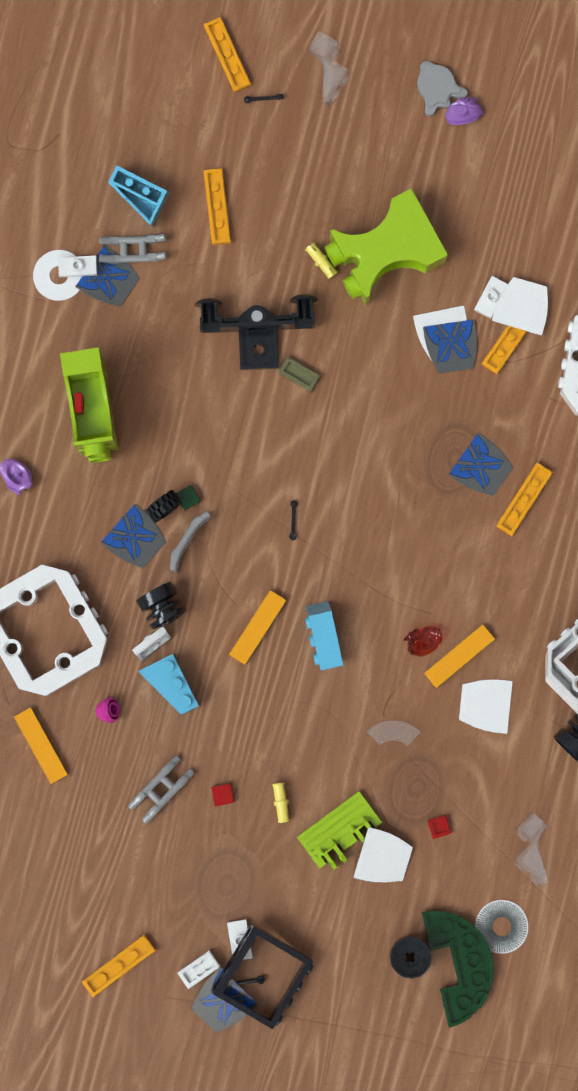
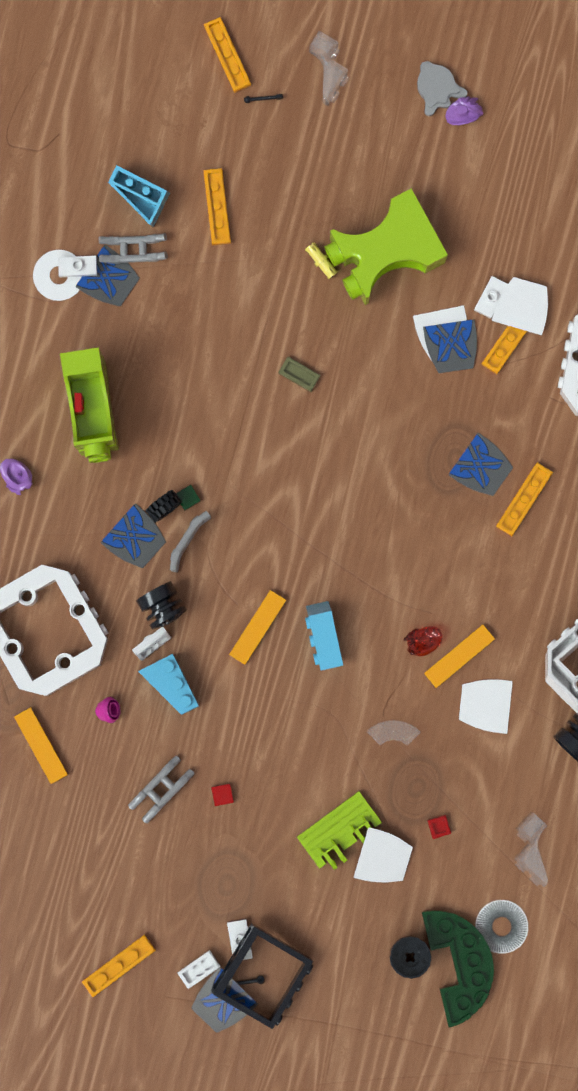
black piece [195,294,318,370] -> none
light yellow pin [272,782,290,823] -> none
black hinge [289,500,298,540] -> none

